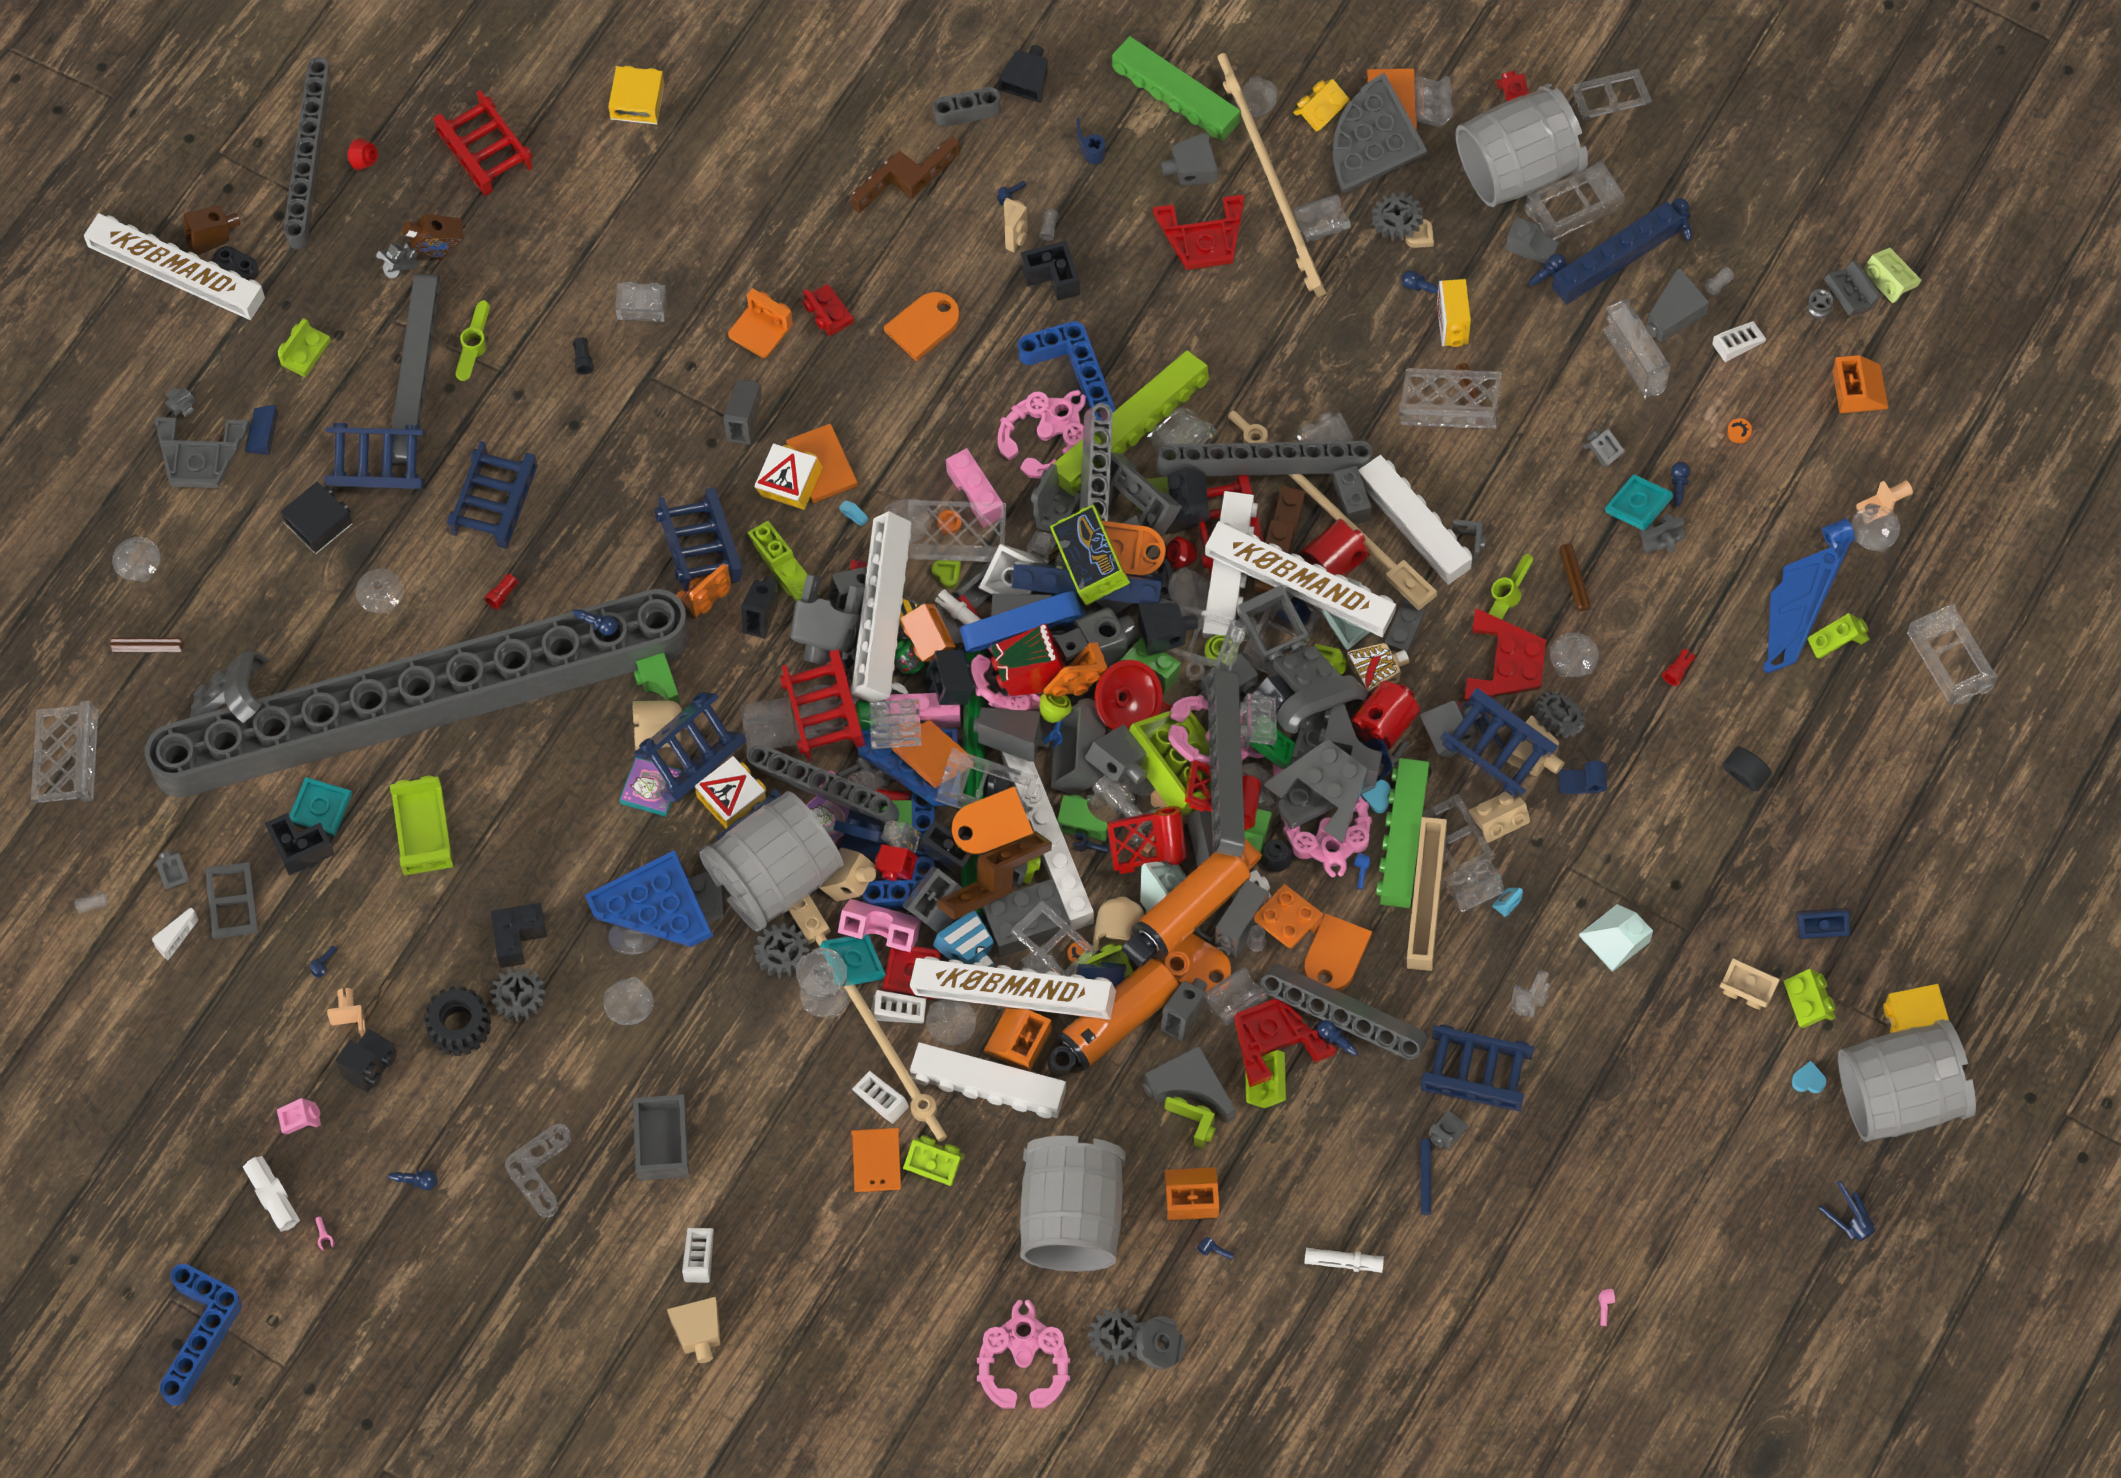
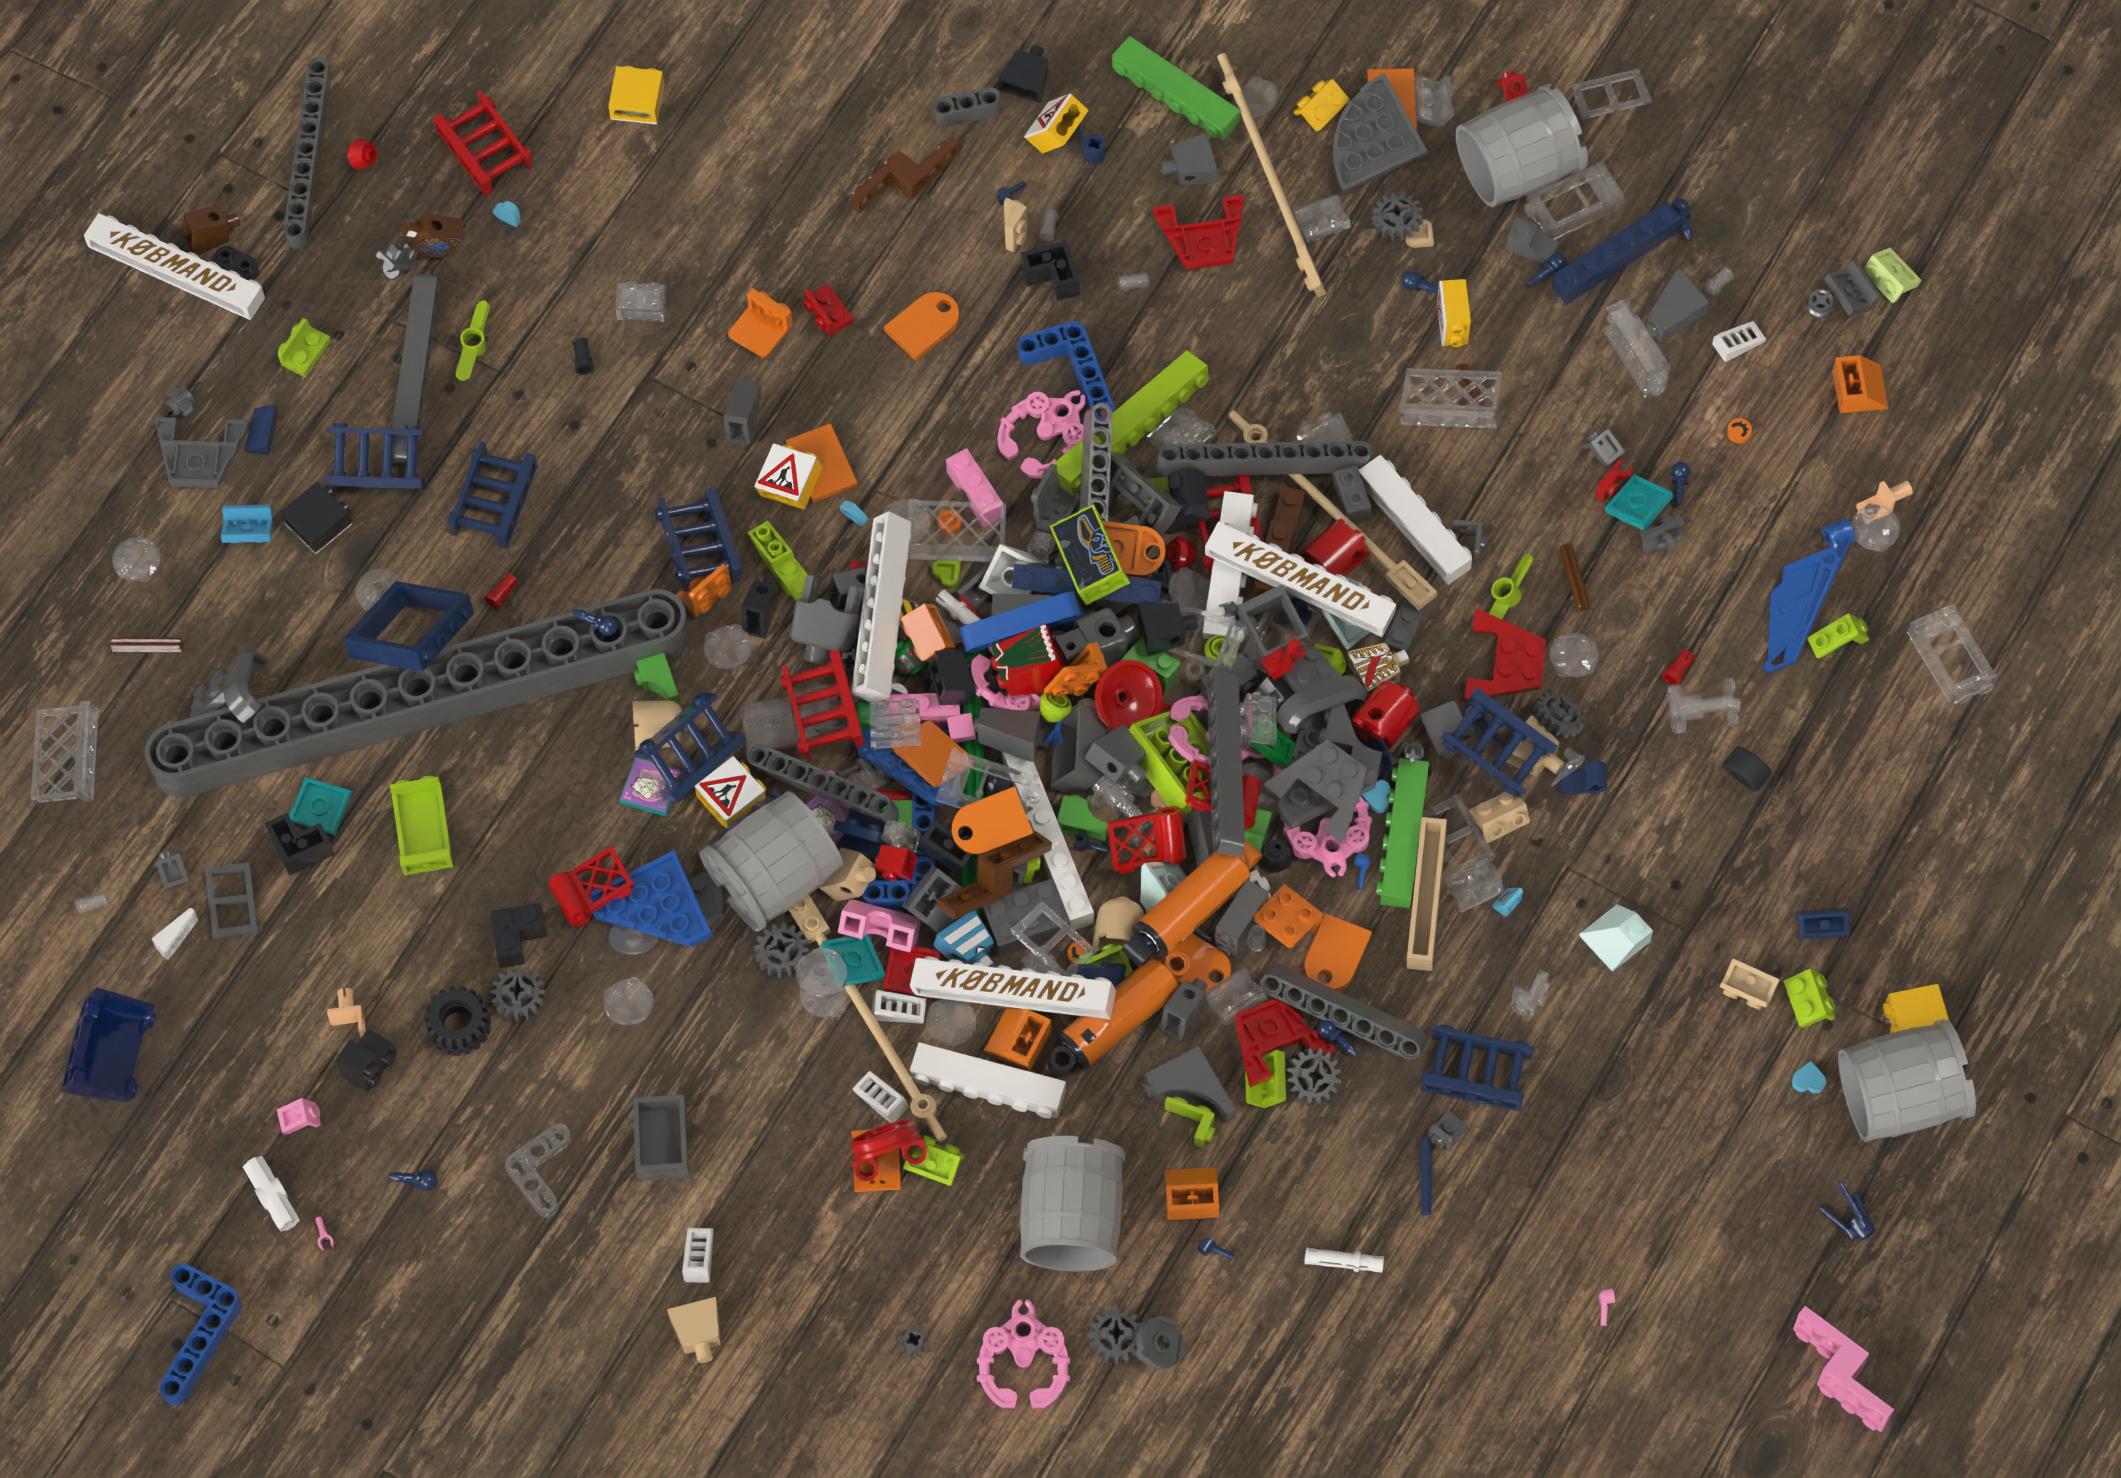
dark blue hand [310,946,337,979] -> none
none -> clear blue windscreen [61,987,156,1102]
none -> dark azure bracket [221,505,274,543]
none -> dark blue window [343,581,474,672]
none -> medium azure tile [493,201,521,227]
none -> red piece [548,846,636,927]
none -> clear dish [704,624,753,669]
none -> red piece [849,1119,928,1181]
none -> dark grey gear [898,1326,930,1360]
none -> bright pink tile [947,713,976,743]
none -> yellow piece [1024,93,1089,154]
none -> clear pin [1118,272,1149,292]
none -> dark grey hand [1219,601,1238,618]
none -> red plate [1260,638,1306,680]
none -> dark grey gear [1285,1048,1341,1103]
none -> dark grey axle [1404,740,1424,763]
none -> clear bar [1551,748,1585,787]
none -> red plate [1595,460,1633,502]
none -> clear piece [1667,678,1740,734]
none -> bright pink bracket [1793,1306,1894,1432]

